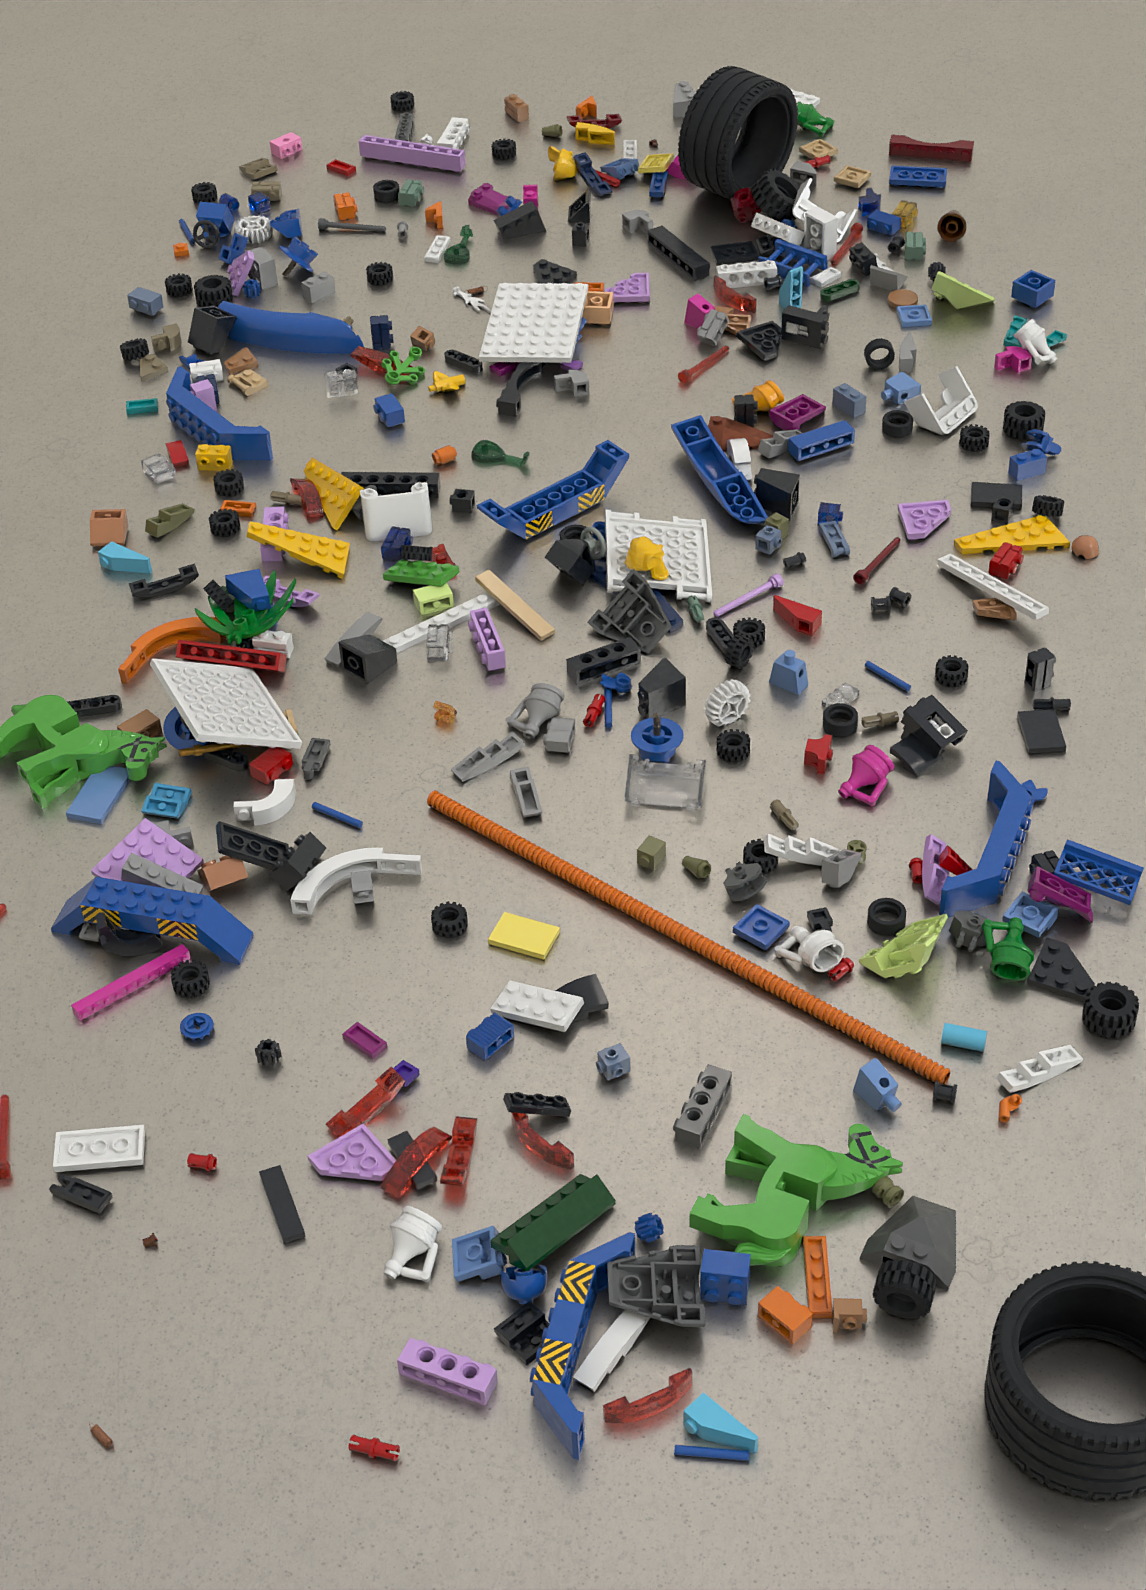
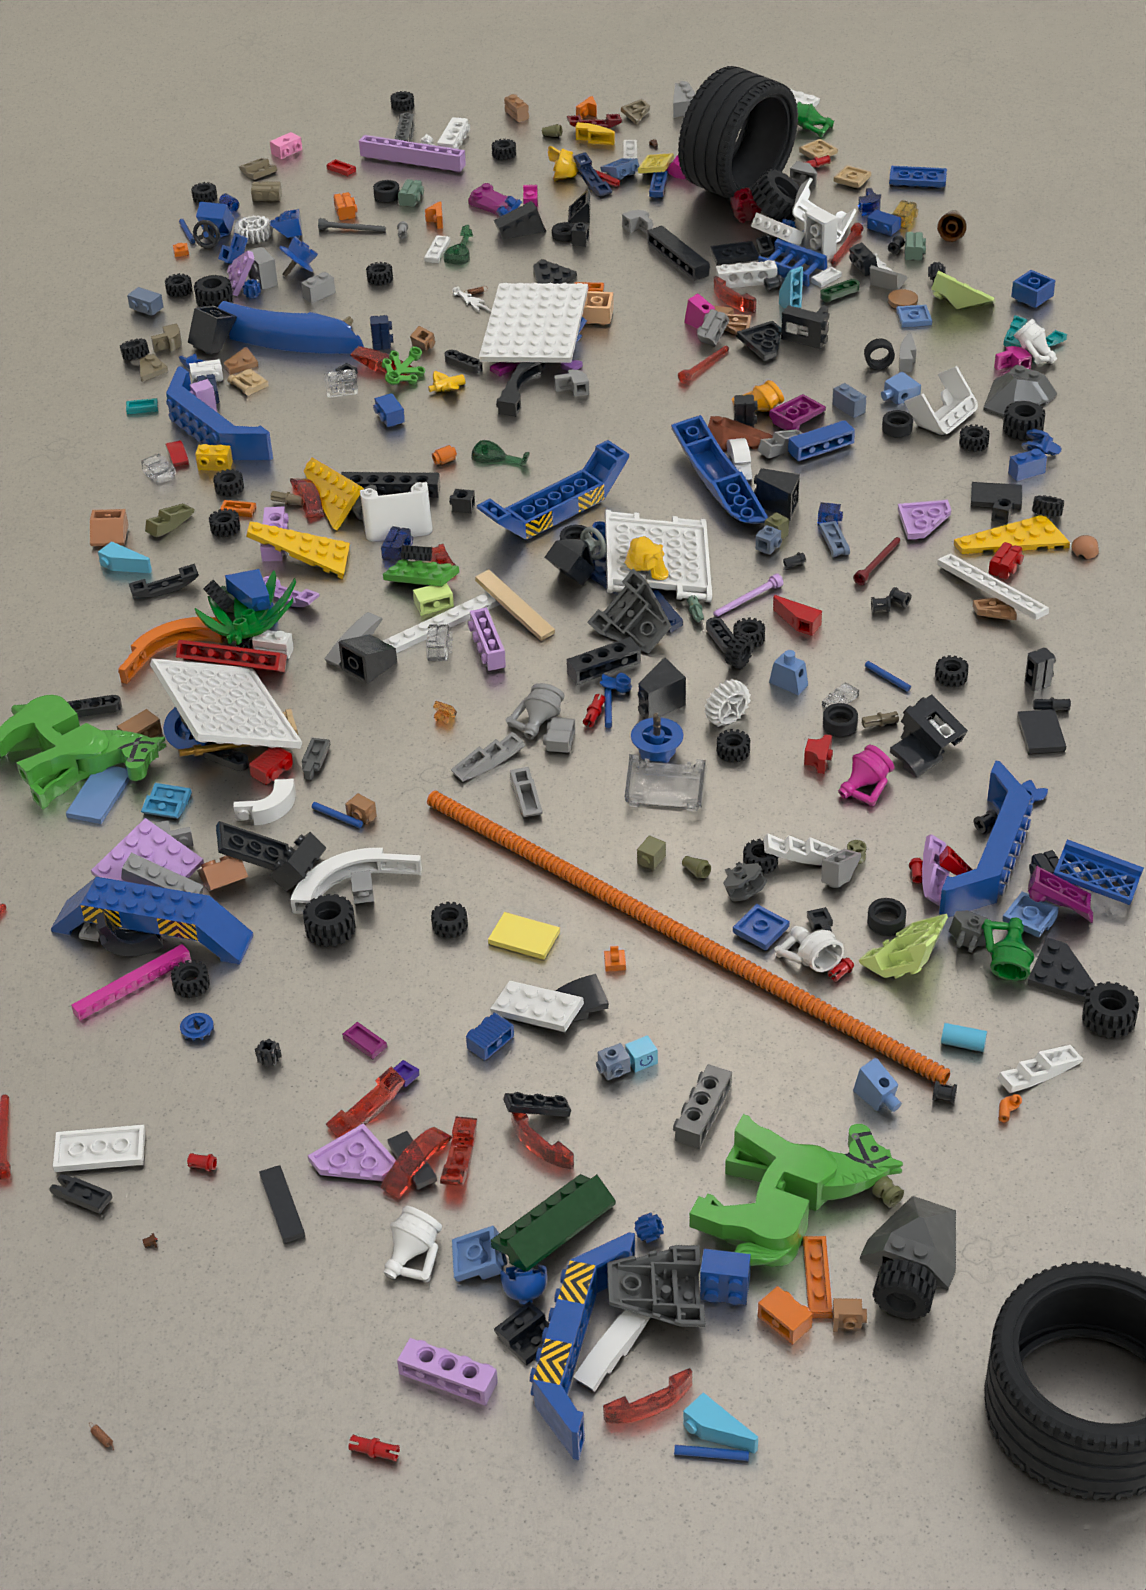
clear blue brick [248,191,271,215] -> none
lavender plate [605,273,650,303] -> none
dark tan axle [770,799,799,831] -> none
dark red arch [889,134,974,162] -> none
none -> black tyre [303,894,356,947]
none -> medium nougat brick [345,793,377,825]
none -> black tyre [551,222,574,241]
none -> orange tile [604,946,626,972]
none -> dark tan wing [621,99,650,124]
none -> medium azure brick [625,1035,658,1073]
none -> black bush [973,809,998,833]
none -> dark grey wedge [983,365,1057,417]

